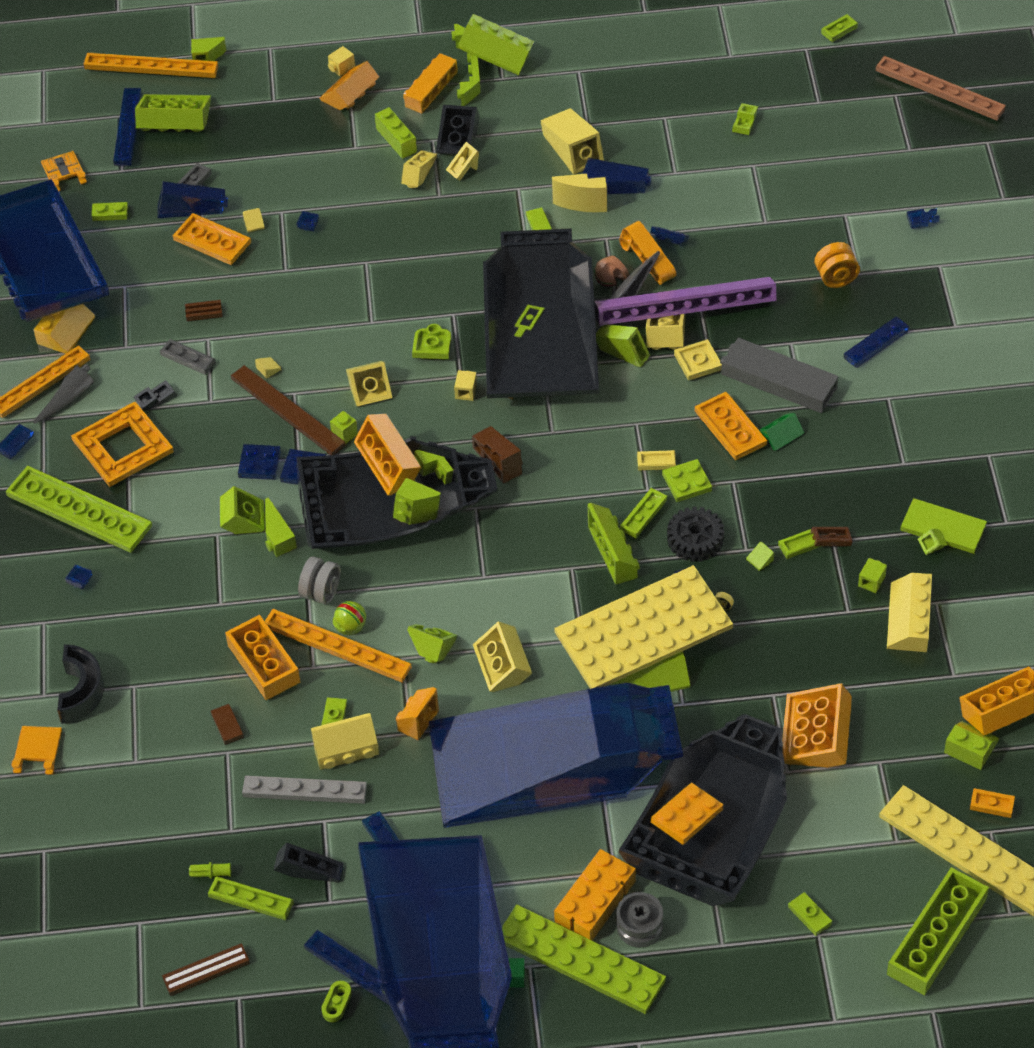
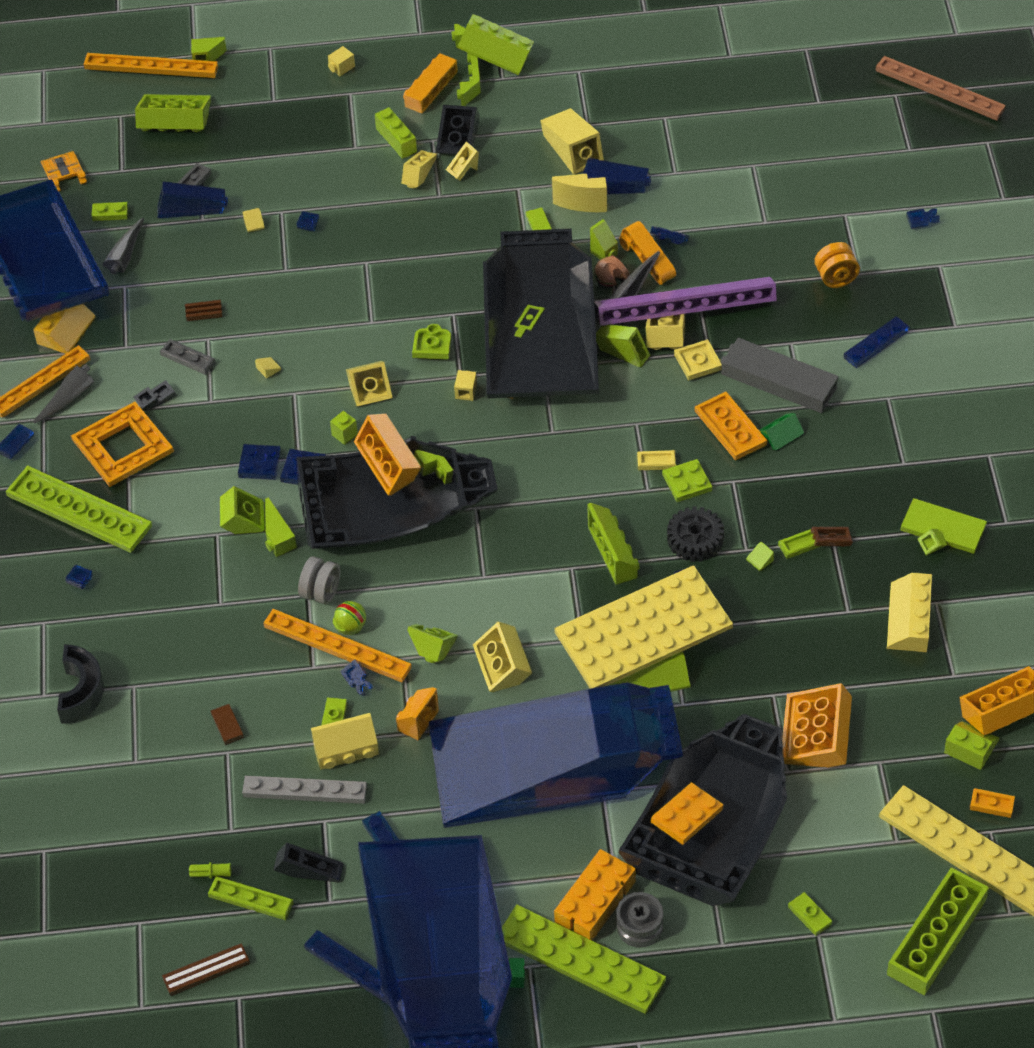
light orange flag [11,726,62,775] -> none
clear blue plate [113,88,142,166] -> none
light orange plate [173,213,251,265] -> none
light orange brick [225,615,301,700] -> none
reddish brown tile [231,365,346,455] -> none
light orange slope [319,61,379,110] -> none
lime plate [322,981,352,1022] -> none
lime slope [393,478,441,525] -> none
reddish brown wedge [472,426,523,484] -> none
lime plate [620,488,667,539] -> none
light yellow tile [715,592,734,610] -> none
lime slope [732,103,758,135] -> none
lime plate [821,14,858,42] -> none
lime brick [858,558,887,593] -> none
none -> dark grey piece [102,218,144,274]
none -> clear blue plate [340,659,373,696]
none -> lime slope [590,219,618,260]

